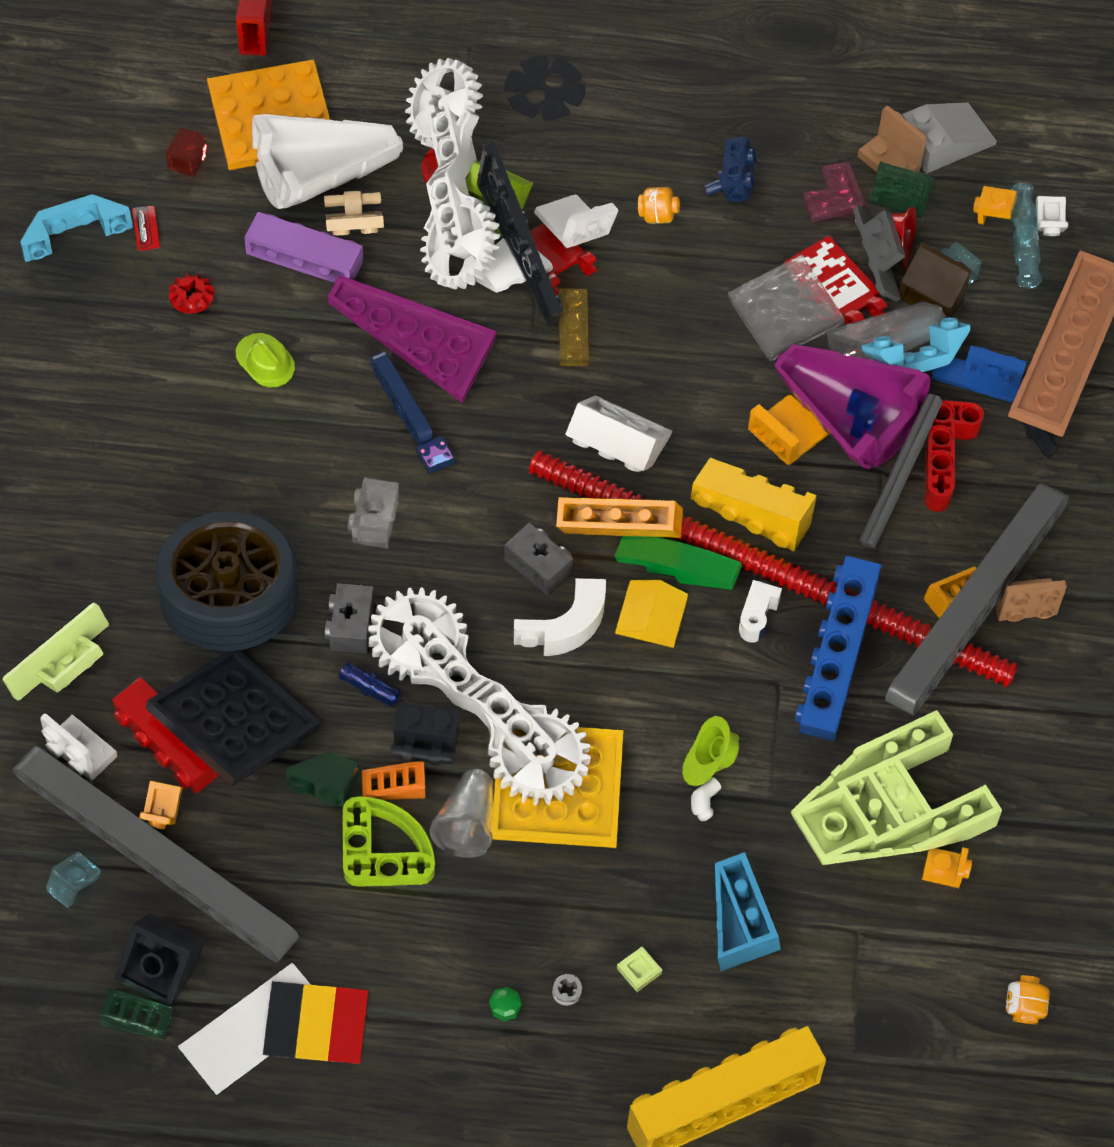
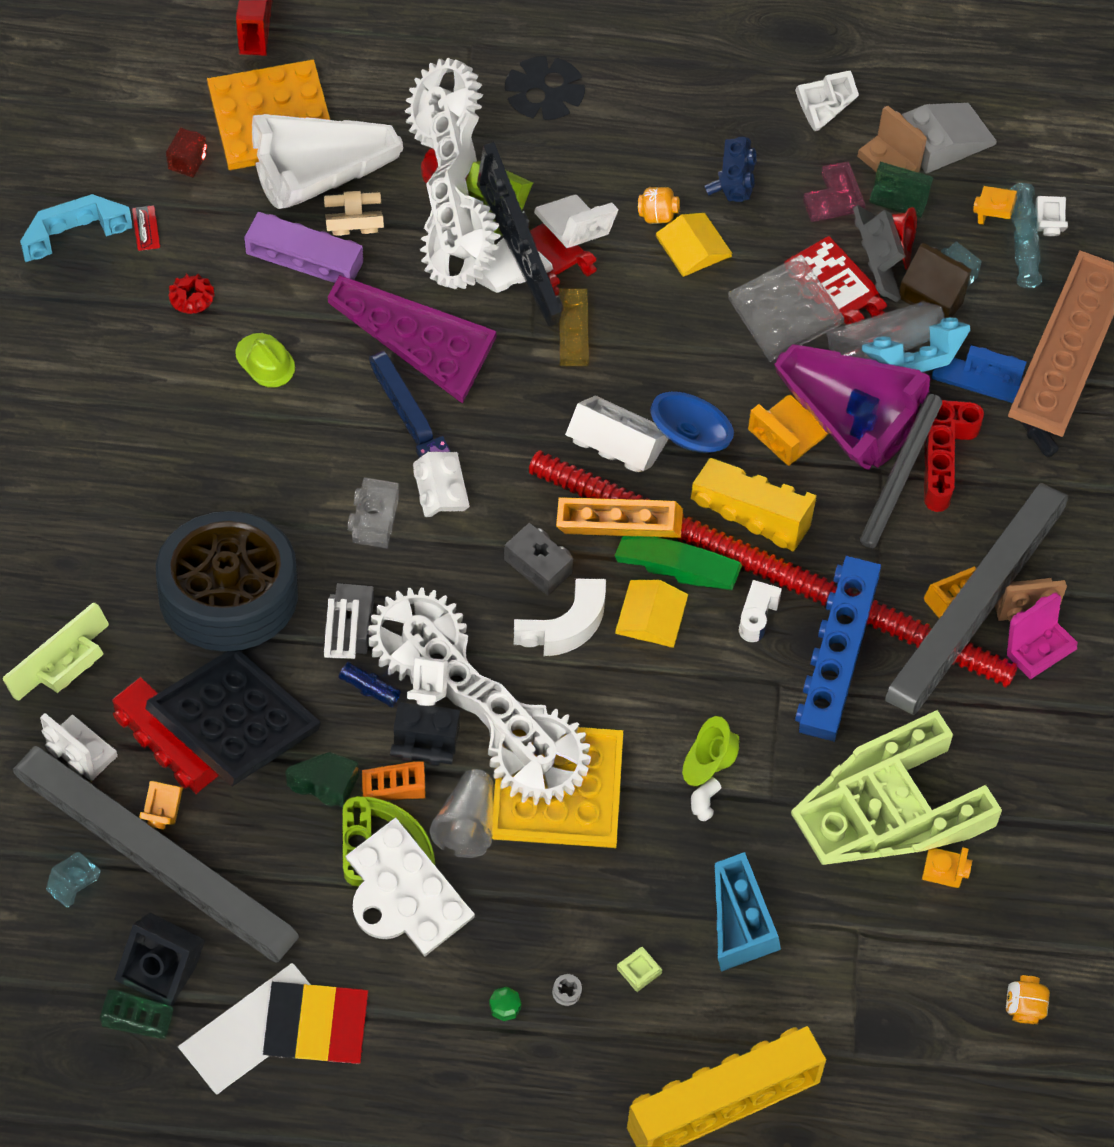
none -> white tile [324,599,359,659]
none -> white plate [346,817,475,957]
none -> white bracket [407,657,448,706]
none -> white bracket [413,452,470,517]
none -> blue dish [650,392,734,453]
none -> yellow slope [656,213,732,277]
none -> white slope [795,70,859,131]
none -> dark pink bracket [1007,593,1078,680]

